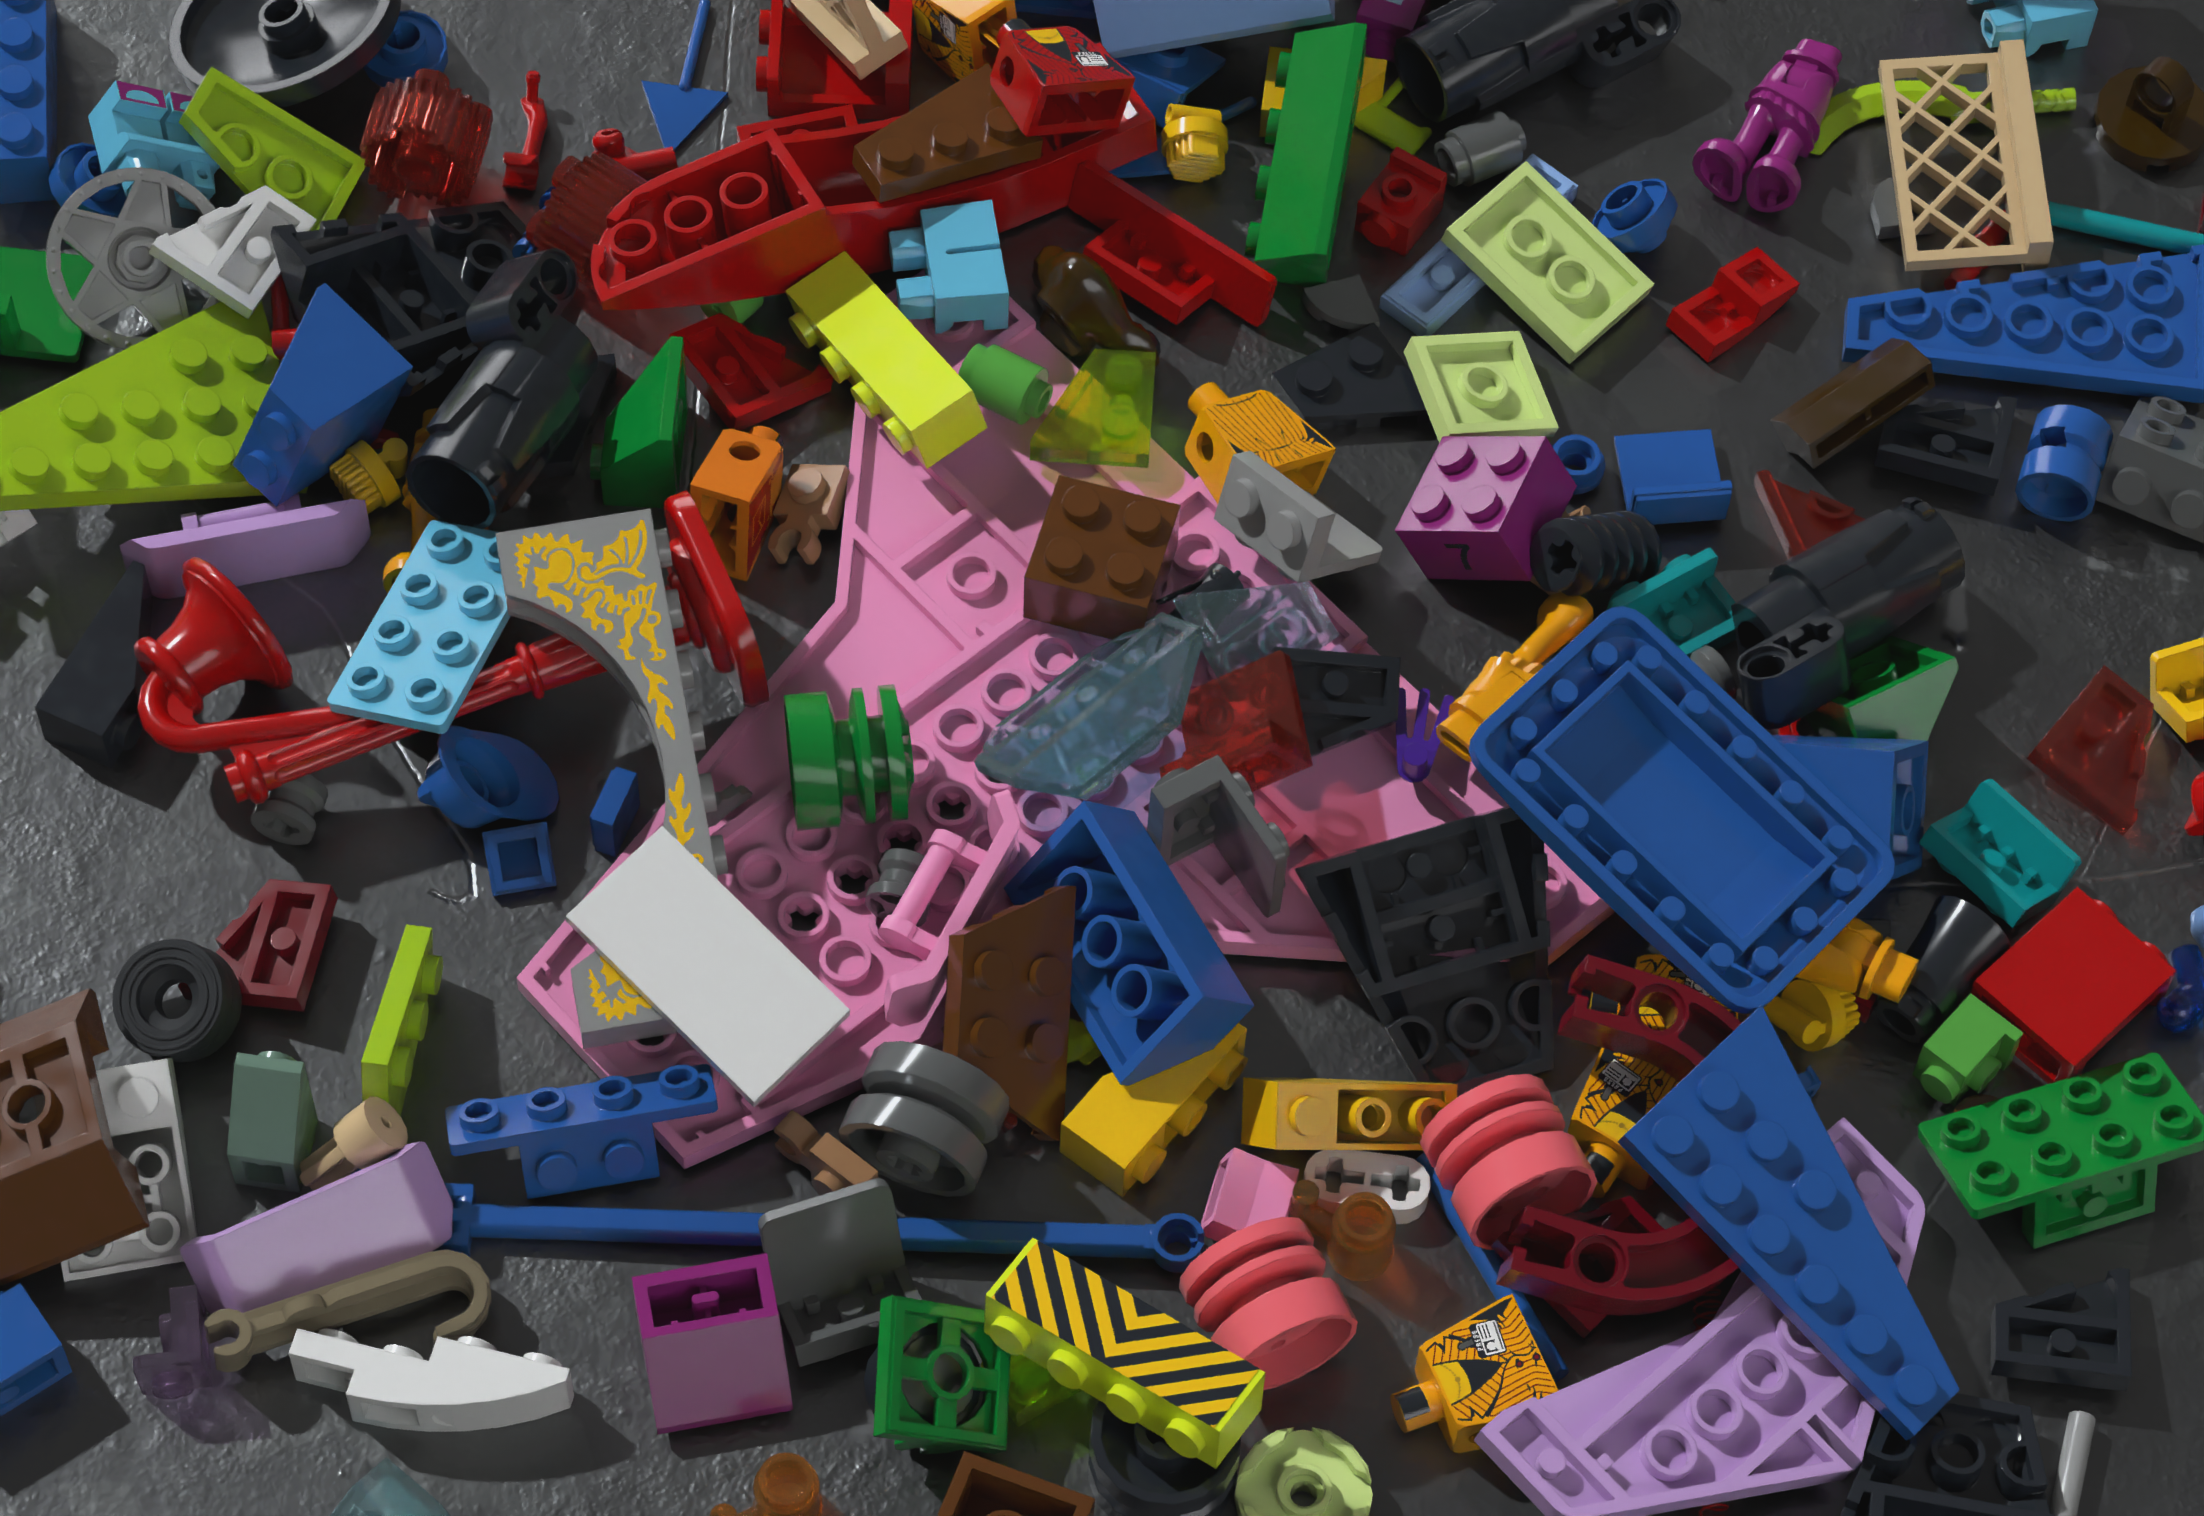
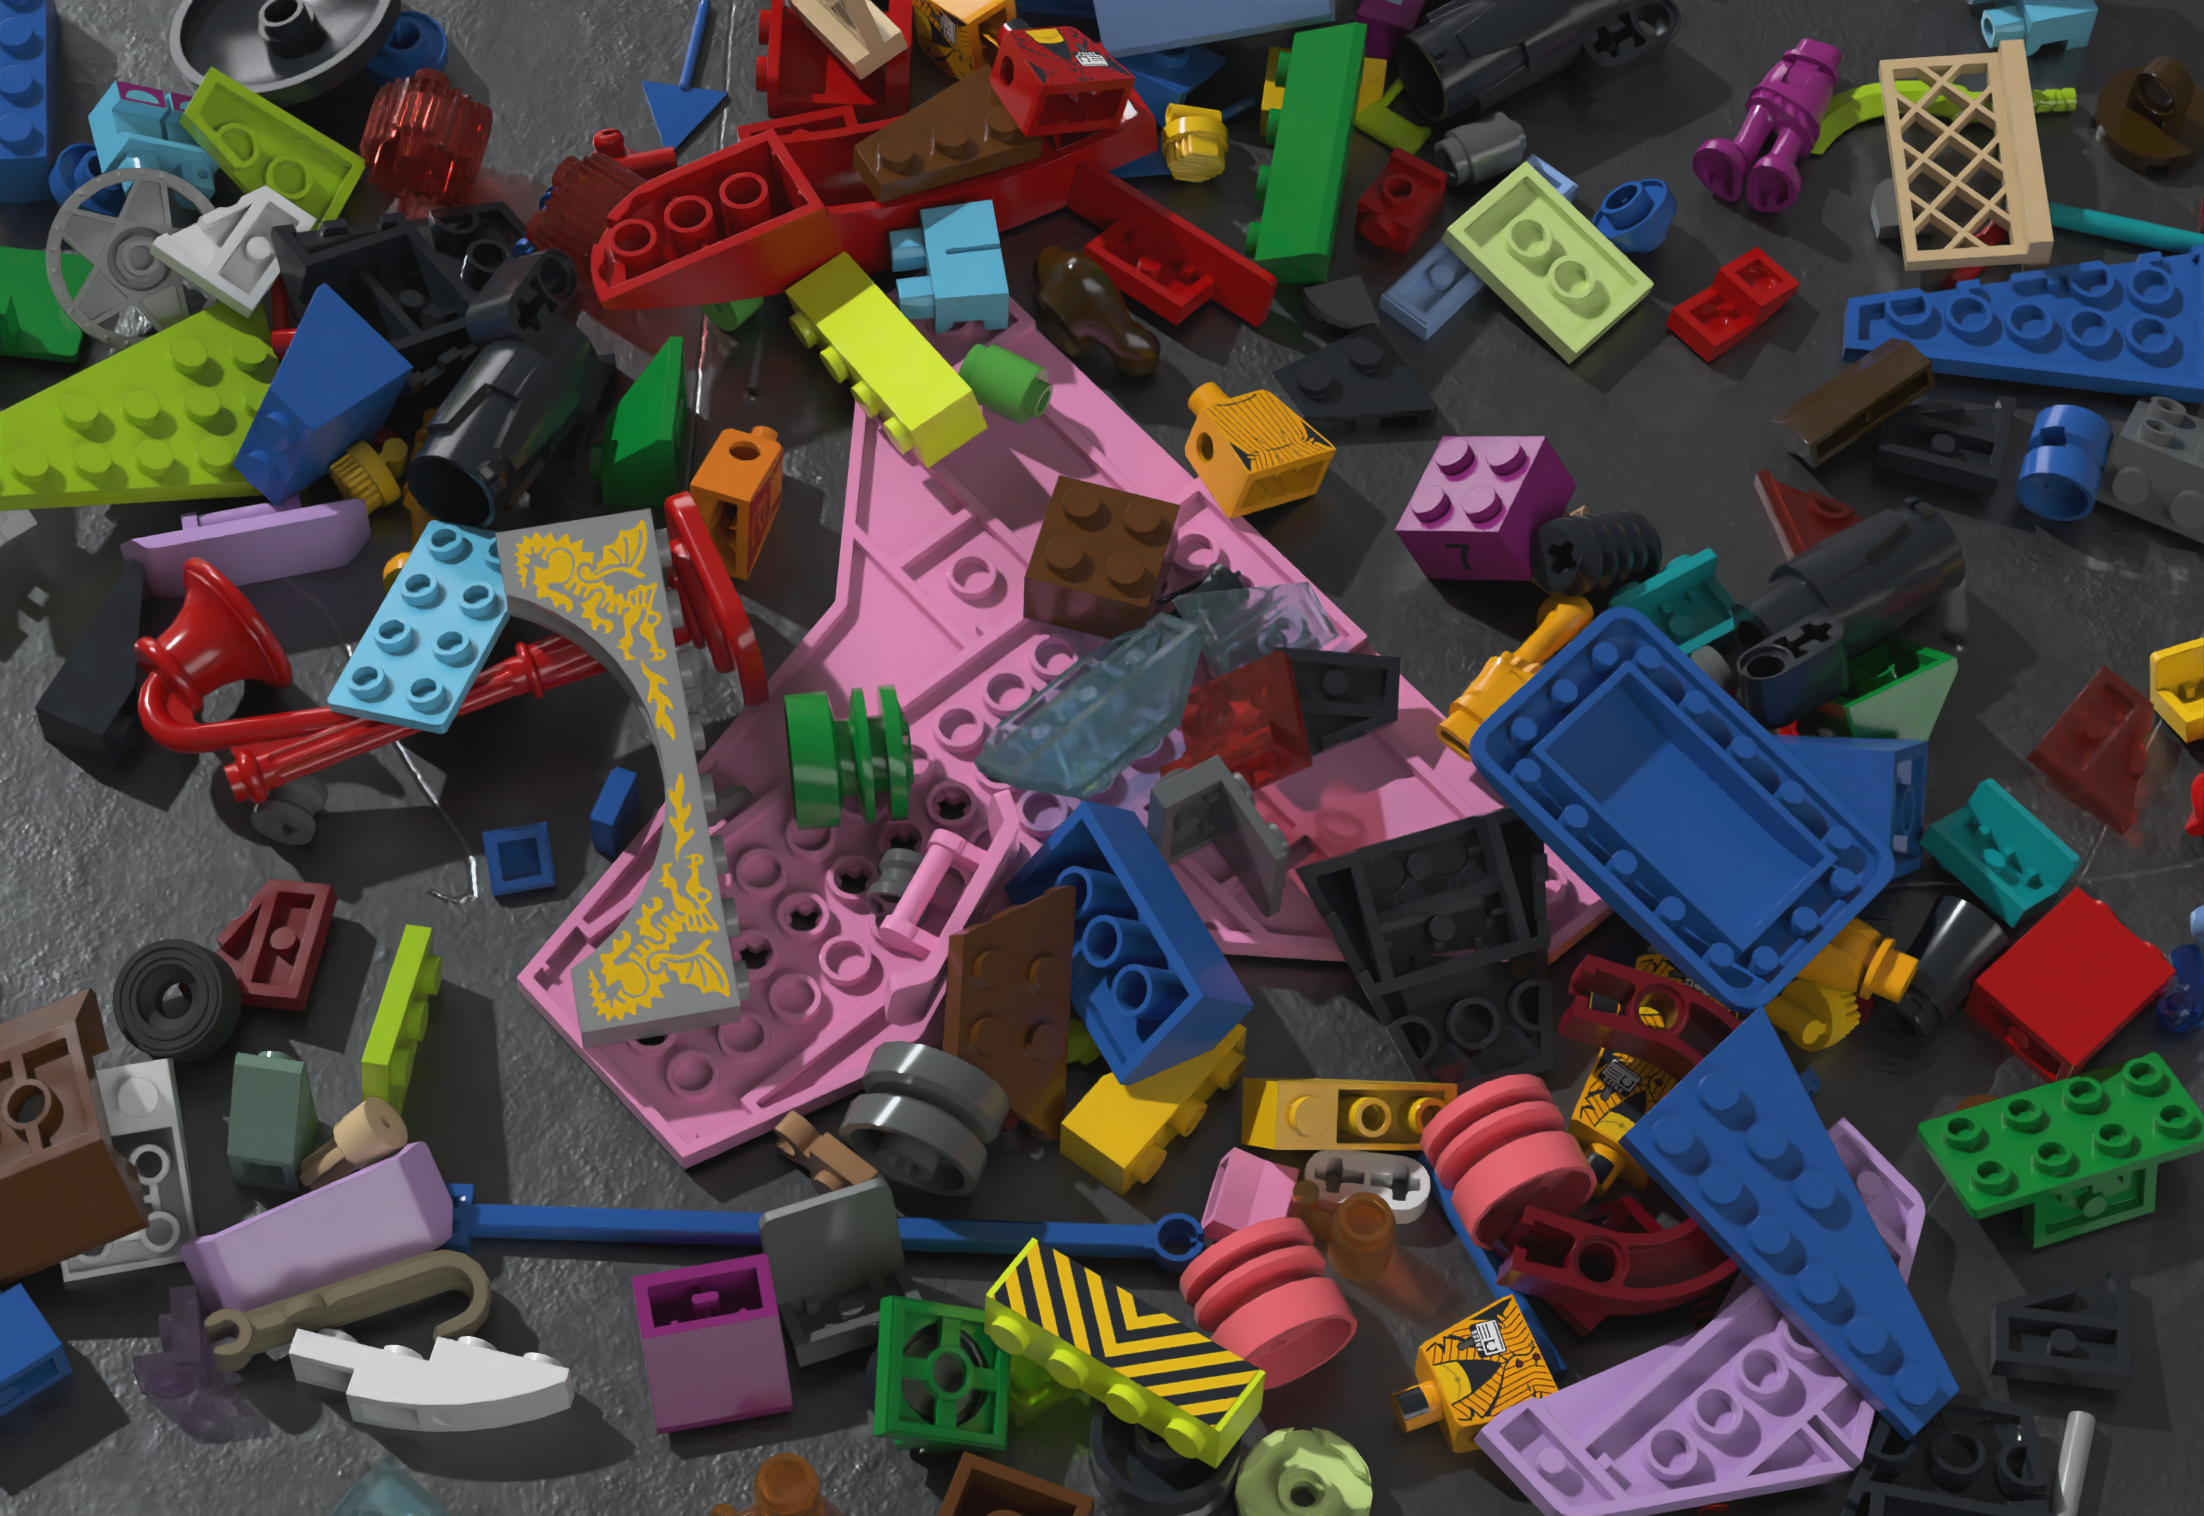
blue piece [417,725,559,828] -> none
blue bracket [445,1064,718,1199] -> none
red piece [502,71,548,191] -> none
white tile [566,826,850,1107] -> none
red wing [668,313,833,431] -> none
medium nougat plate [768,464,850,565] -> none
clear neon green wing [1030,348,1156,468] -> none
light grey bracket [1214,451,1382,583] -> none
dark purple piece [1396,688,1454,783] -> none
yellowish green plate [1403,331,1559,443] -> none
blue plate [1552,434,1605,494] -> none
blue piece [1614,429,1733,525] -> none
bright green brick [1912,993,2023,1106] -> none

